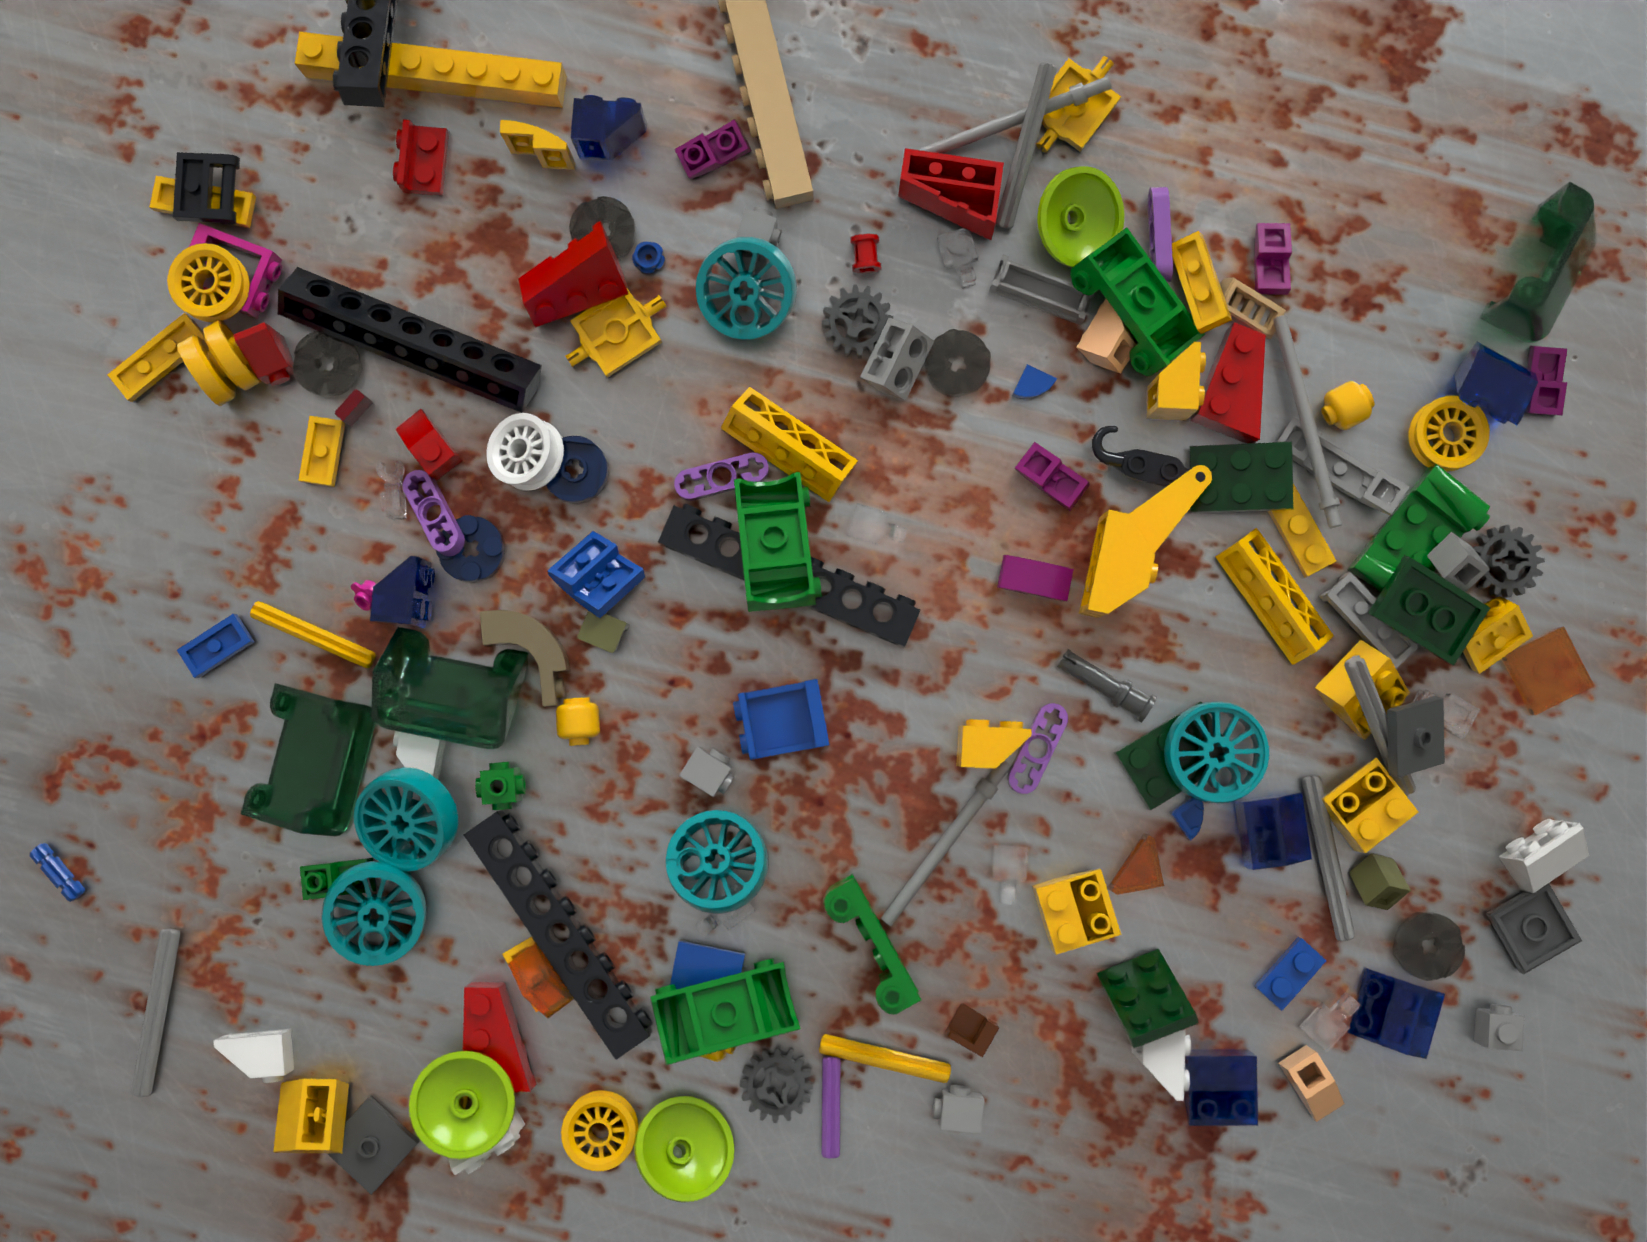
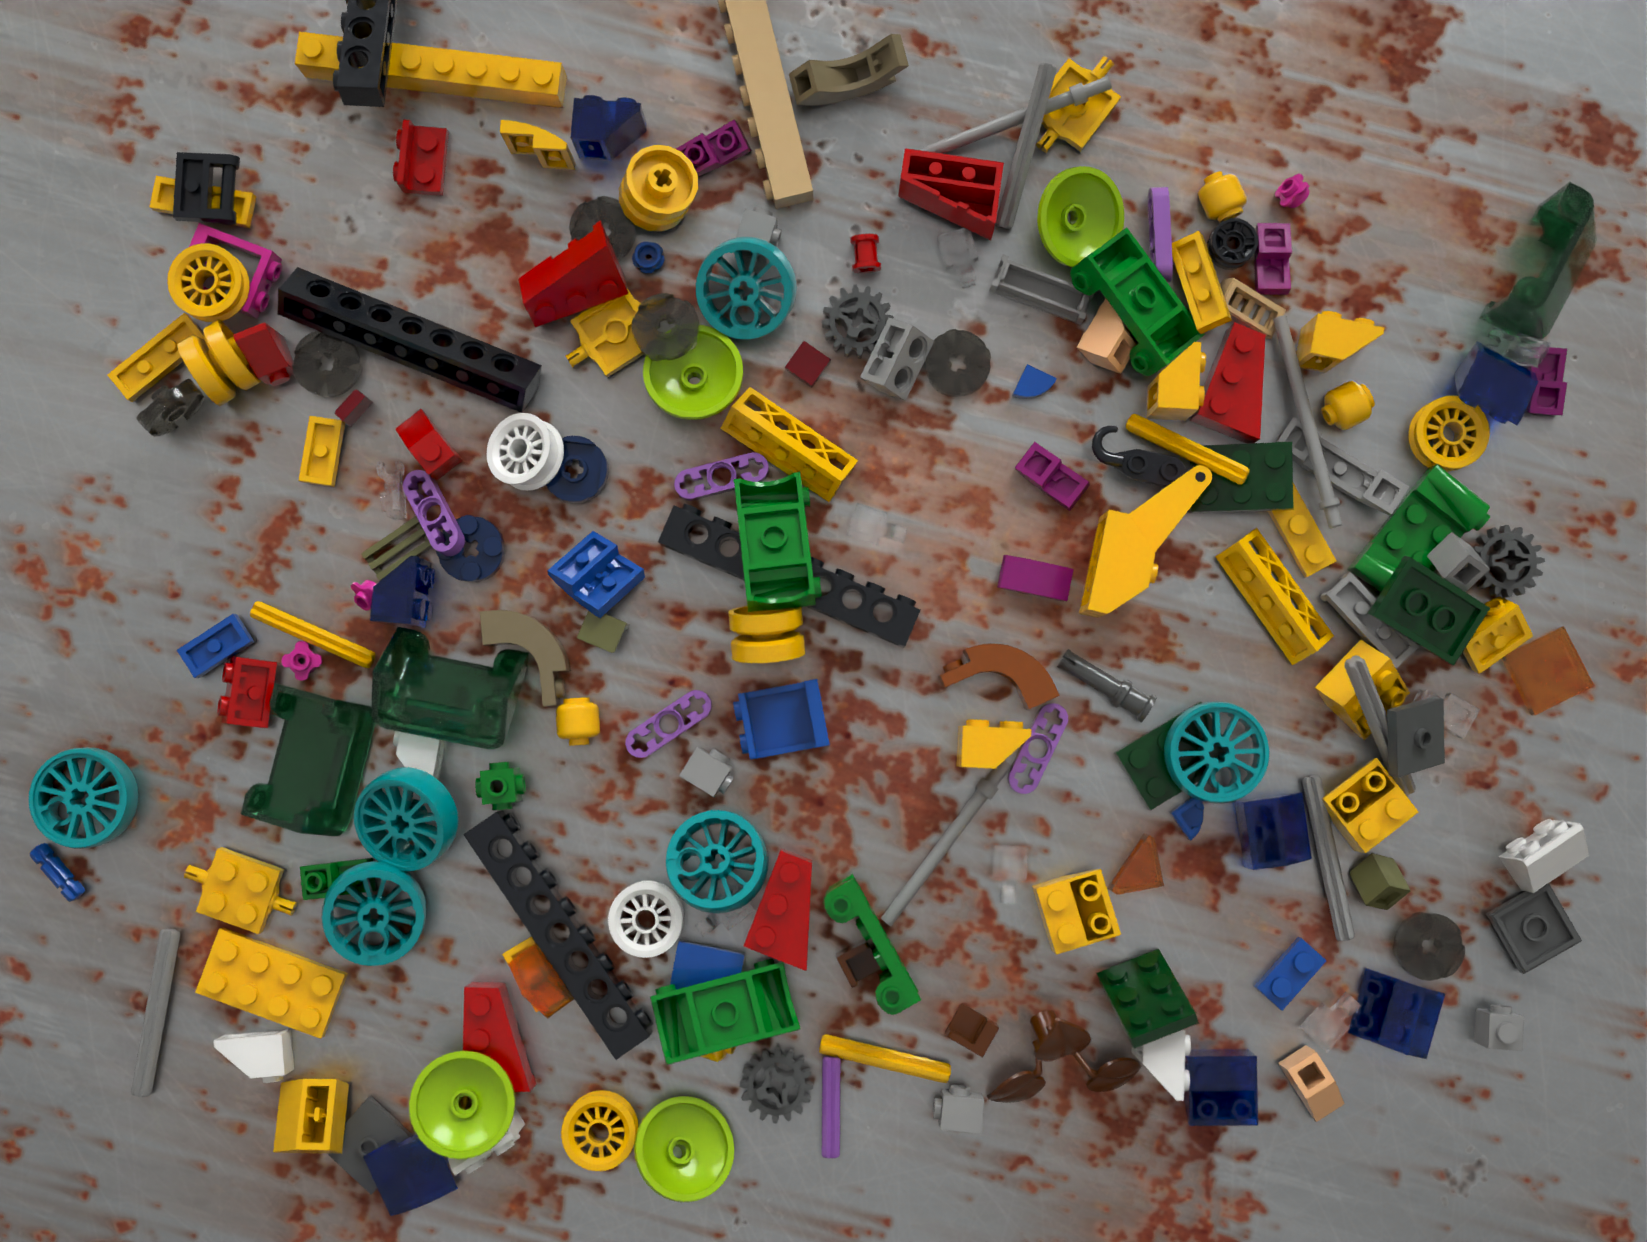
none -> teal piece [29,747,139,849]
none -> clear smoke plate [136,379,204,437]
none -> yellow plate [184,847,297,934]
none -> yellow plate [195,927,348,1039]
none -> red bracket [217,657,277,728]
none -> dark pink plate [282,641,322,681]
none -> olive tile [361,516,432,582]
none -> clear blue slope [363,1134,458,1216]
none -> white wheel [608,881,685,958]
none -> yellow wheel [619,145,698,232]
none -> medium lavender beam [626,690,712,758]
none -> clear smoke plate [632,293,699,361]
none -> lime dish [643,324,743,420]
none -> yellow wheel [728,606,805,663]
none -> red wedge [743,848,812,971]
none -> dark red tile [785,341,831,388]
none -> dark tan arch [789,34,909,106]
none -> reddish brown panel [836,939,881,988]
none -> dark orange arch [938,643,1060,710]
none -> reddish brown plant [987,1010,1142,1103]
none -> yellow axle [1126,414,1250,485]
none -> yellow head [1198,171,1247,224]
none -> black wheel [1207,218,1258,270]
none -> dark pink plate [1275,174,1310,208]
none -> yellow slope [1296,311,1385,373]
none -> clear plate [1483,328,1551,368]

